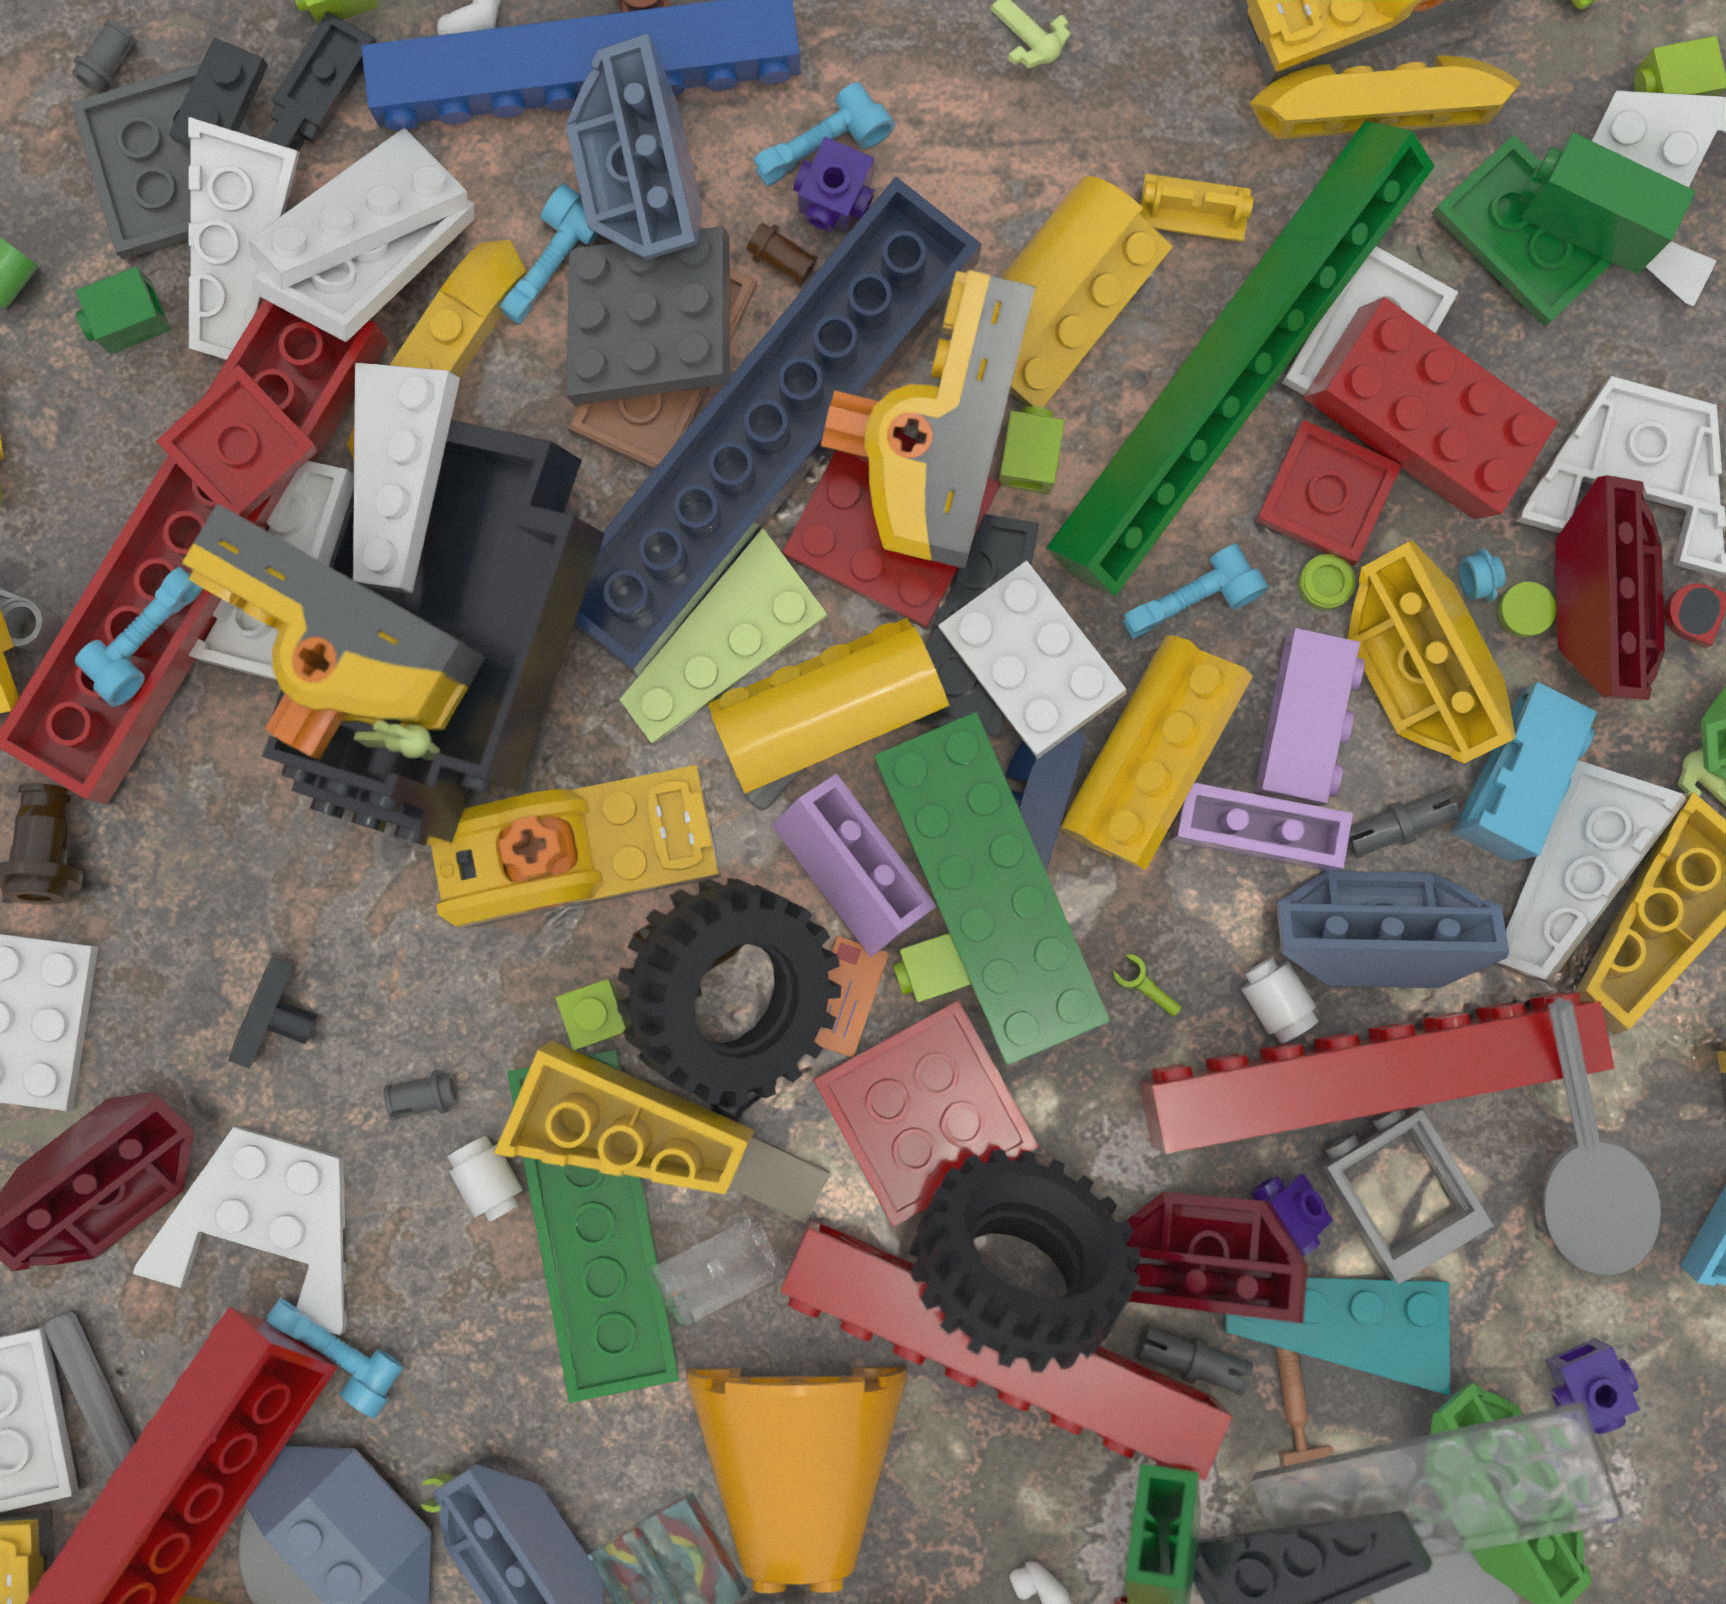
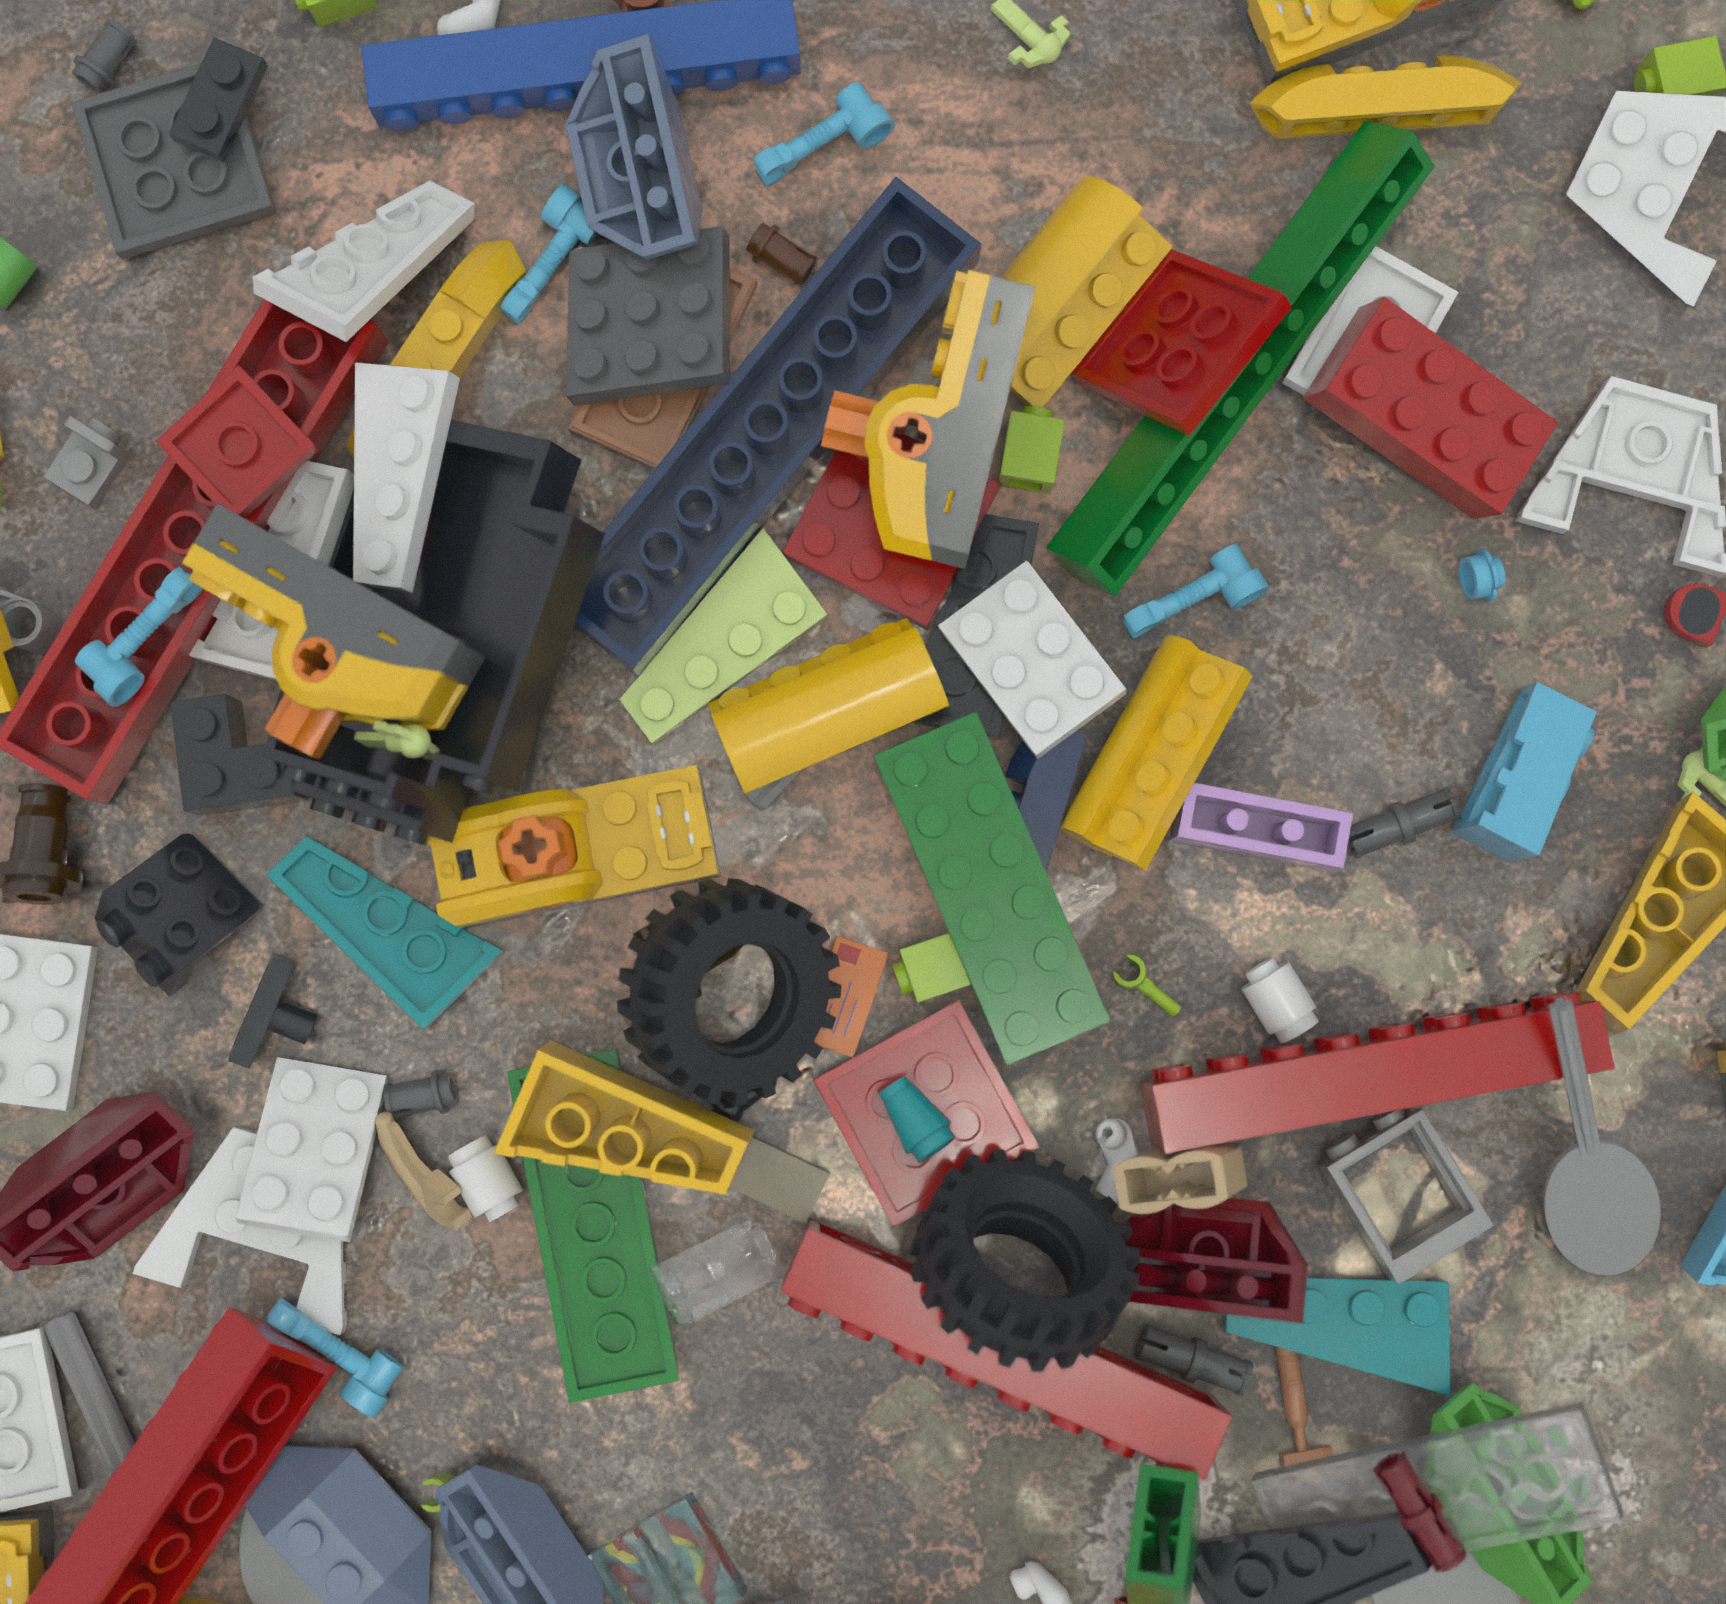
green brick [75,266,172,354] -> none
white wing [188,117,300,360] -> none
white wing [249,128,467,290] -> none
black hinge [265,11,377,151] -> none
lime brick [555,978,631,1050] -> none
light orange cone [686,1366,908,1593] -> none
lavender brick [772,773,937,957] -> none
dark purple brick [793,136,875,233] -> none
yellow hinge [1139,173,1253,242] -> none
dark purple brick [1250,1173,1333,1256] -> none
lavender brick [1253,628,1365,807] -> none
red plate [1255,420,1402,566] -> none
sand blue wedge [1277,871,1509,988] -> none
lime tile [1298,554,1355,611] -> none
yellow wedge [1347,540,1516,763] -> none
green plate [1432,134,1612,327] -> none
white wing [1496,760,1687,984] -> none
lime tile [1497,581,1556,638] -> none
green brick [1520,132,1696,275] -> none
dark purple brick [1545,1338,1640,1434] -> none
dark red wedge [1554,475,1665,701] -> none
none -> light grey bracket [43,416,131,509]
none -> black bracket [94,833,258,997]
none -> black brick [170,694,309,816]
none -> white plate [235,1057,388,1242]
none -> teal wing [266,836,503,1031]
none -> tan piece [375,1112,473,1230]
none -> teal cone [879,1076,956,1163]
none -> red plate [1071,249,1292,436]
none -> white arm [1095,1118,1140,1203]
none -> tan brick [1113,1142,1248,1214]
none -> dark red pin [1373,1451,1467,1573]

